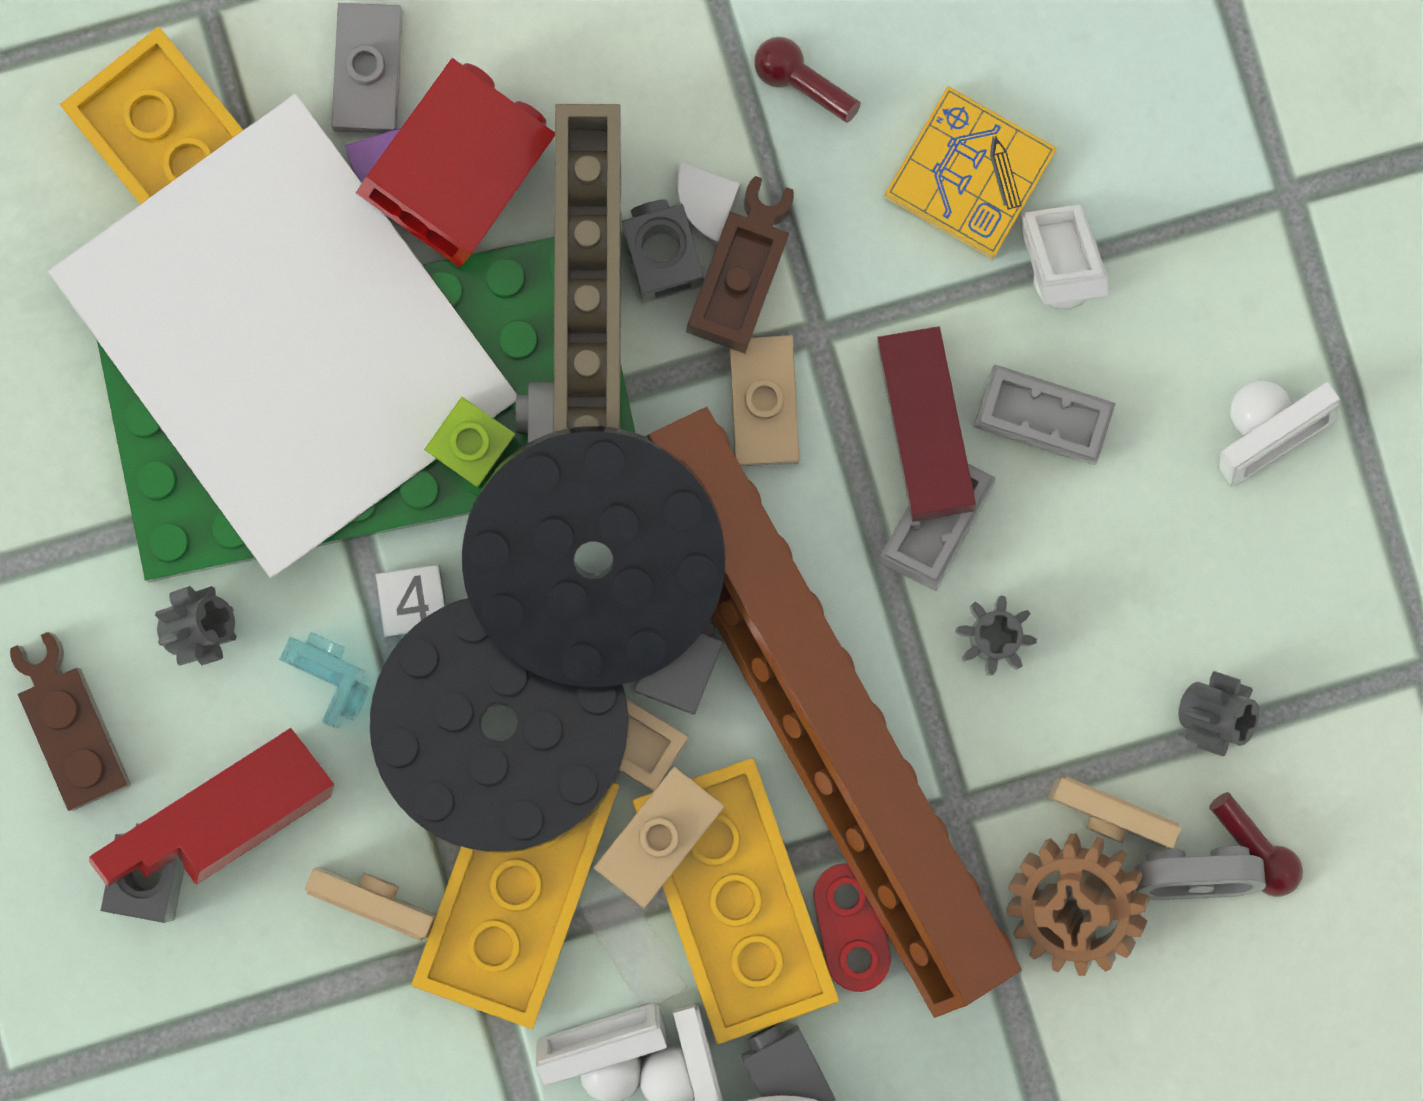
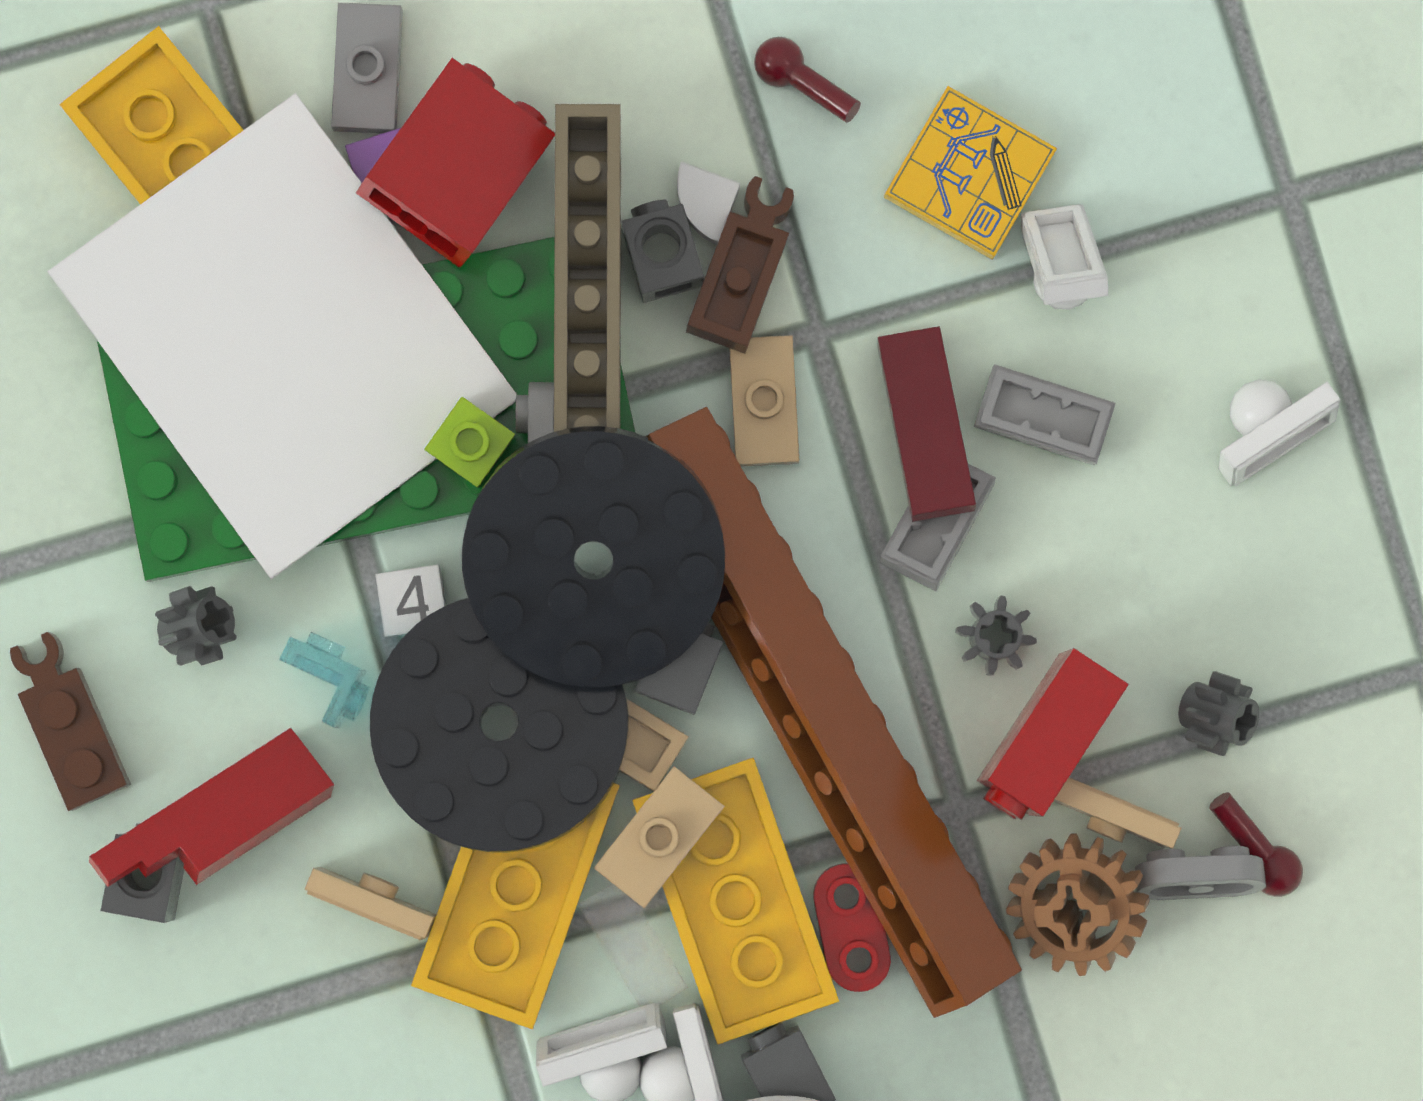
none -> red brick [977,648,1129,820]

